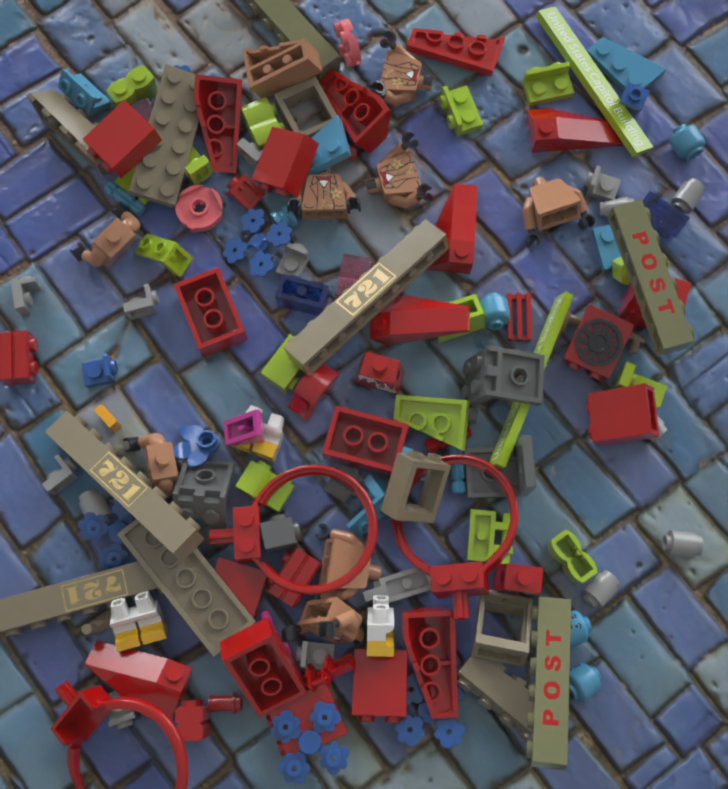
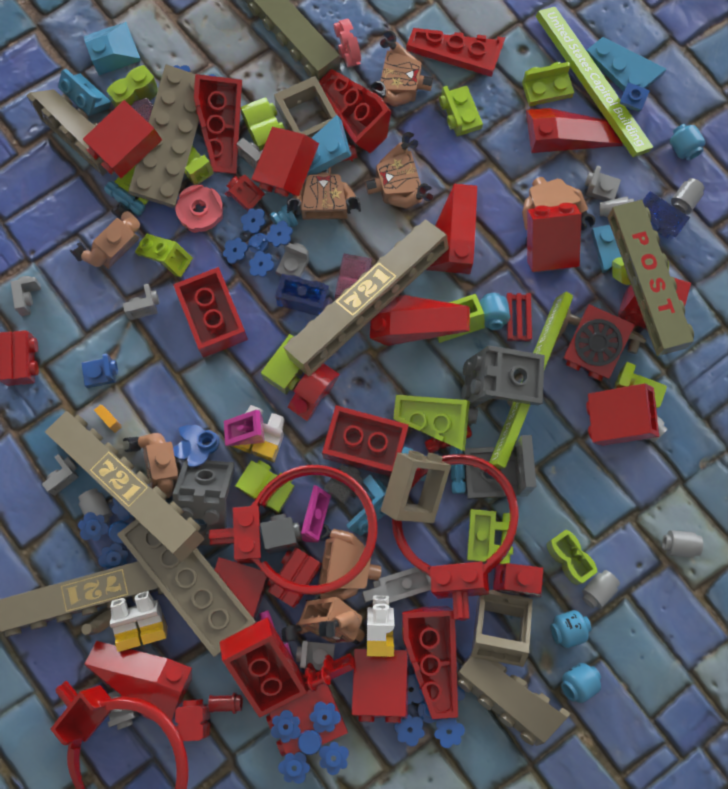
nougat wedge [242,39,322,98] -> none
red torso [354,352,405,395] -> none
olive brick [526,596,571,770] -> none
none -> dark azure slope [84,22,141,76]
none -> dark pink slope [301,485,331,543]
none -> red brick [527,203,581,272]

